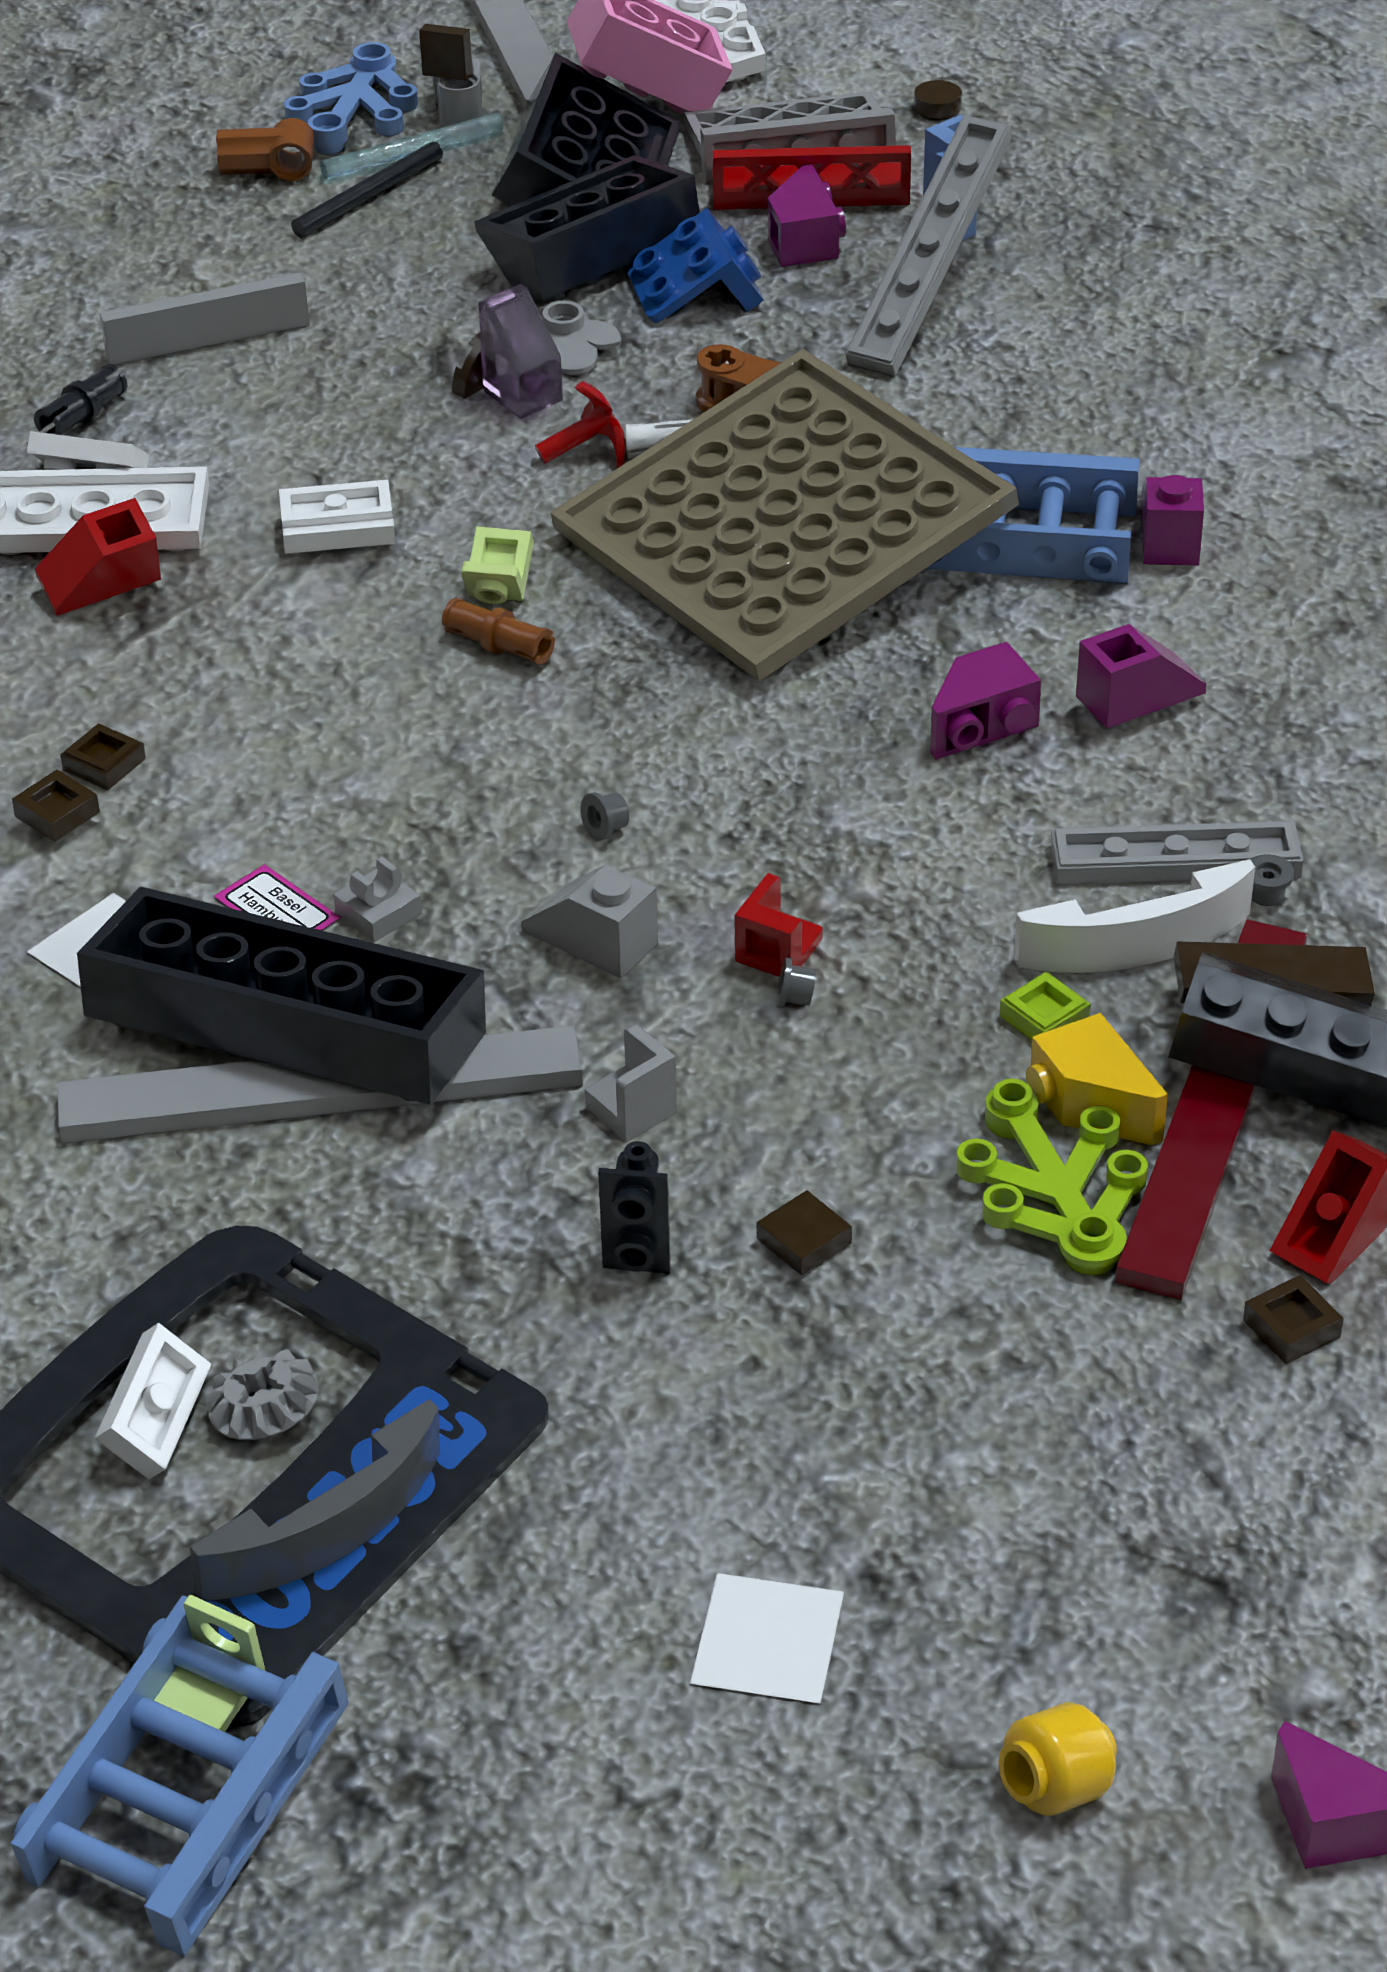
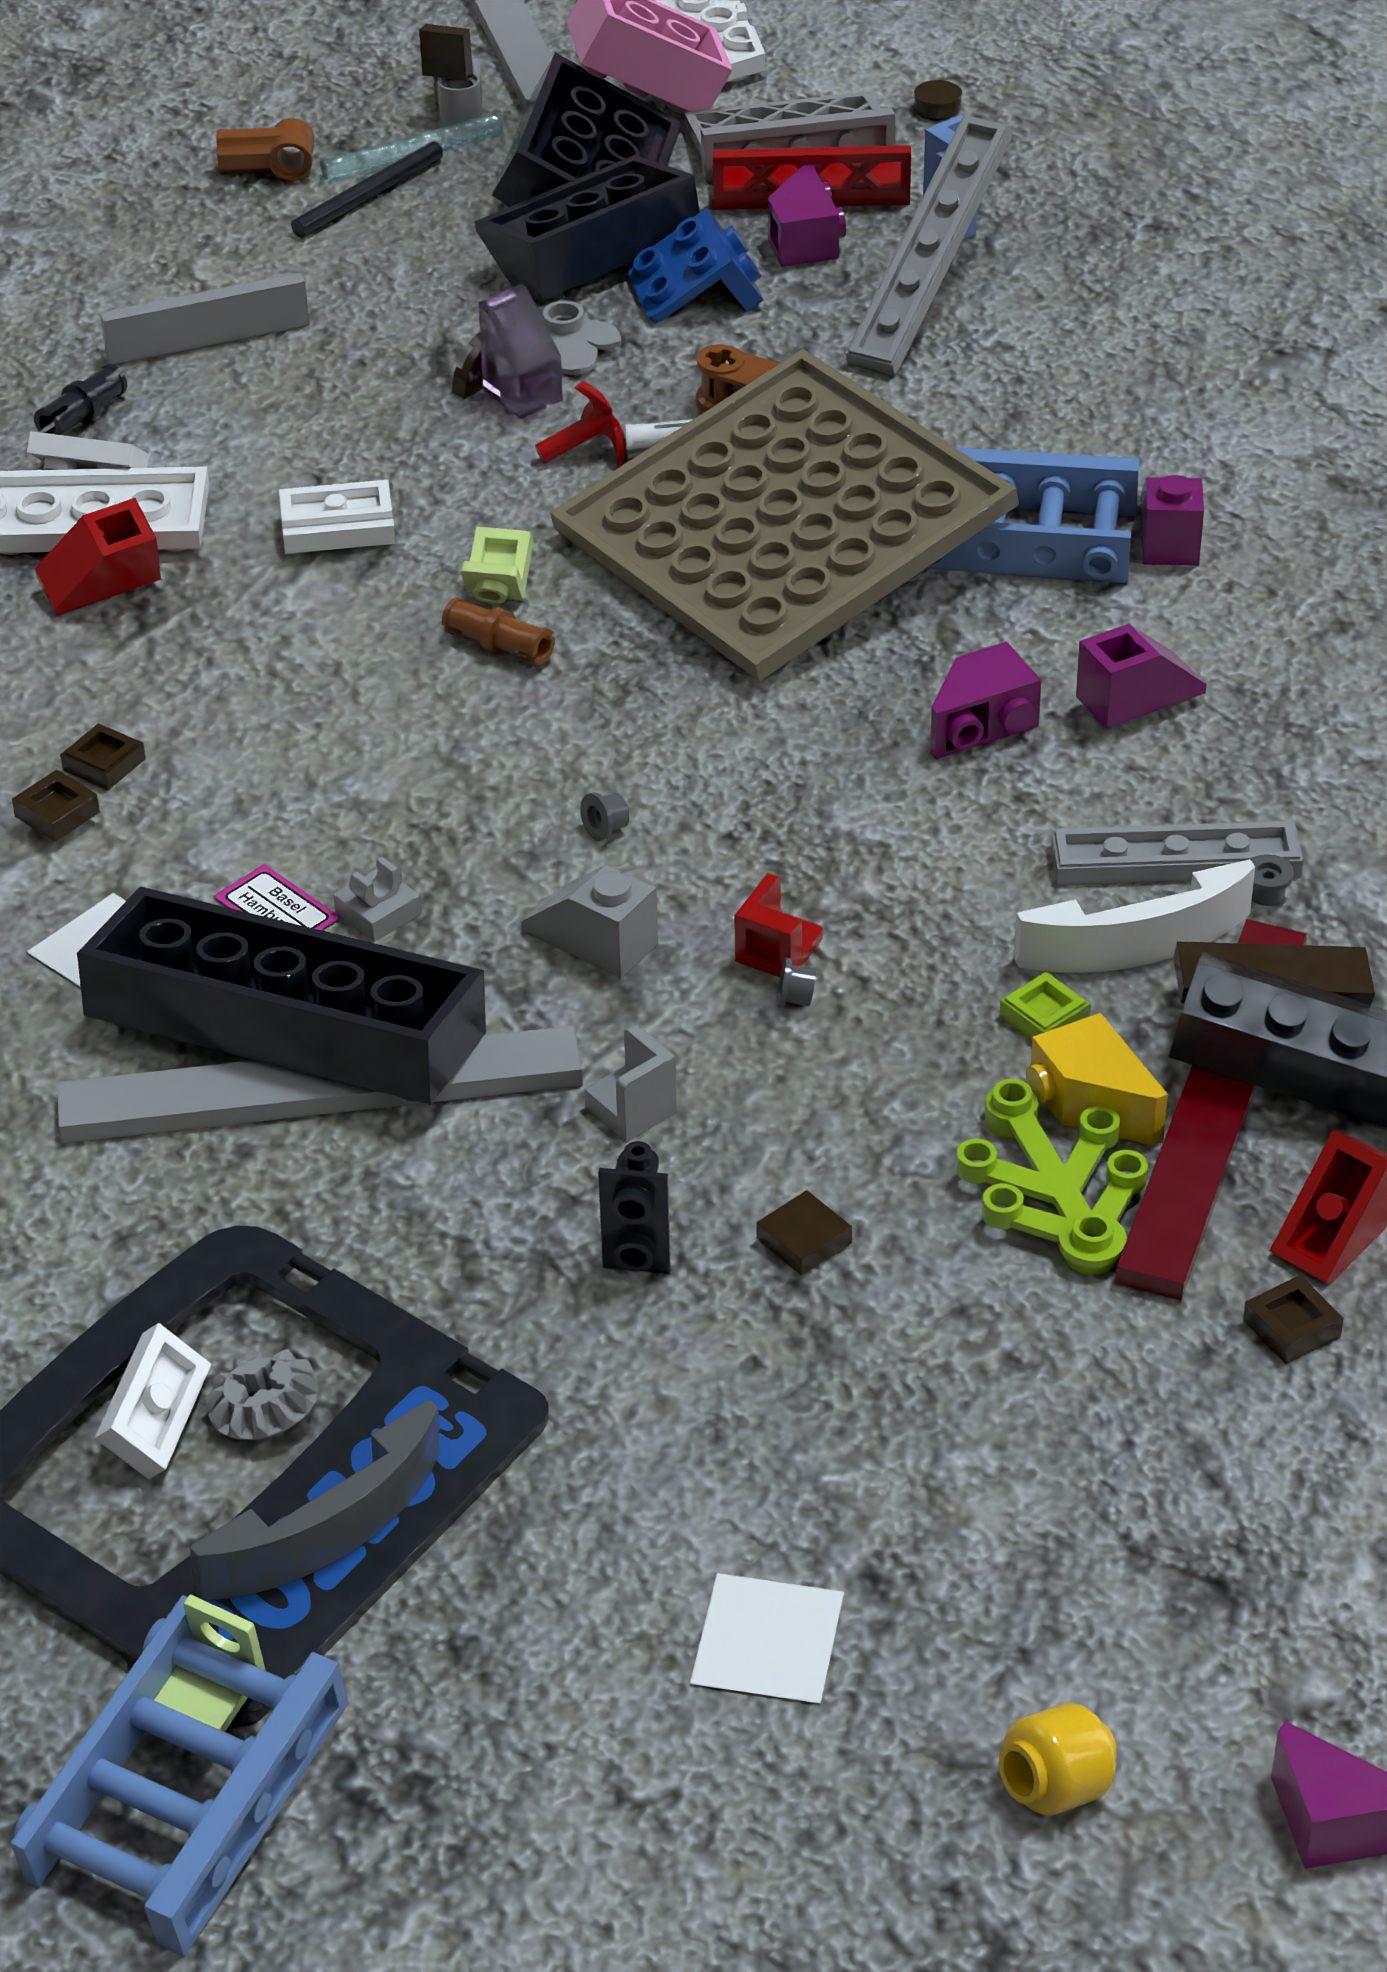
medium blue plant [284,42,418,154] -> none

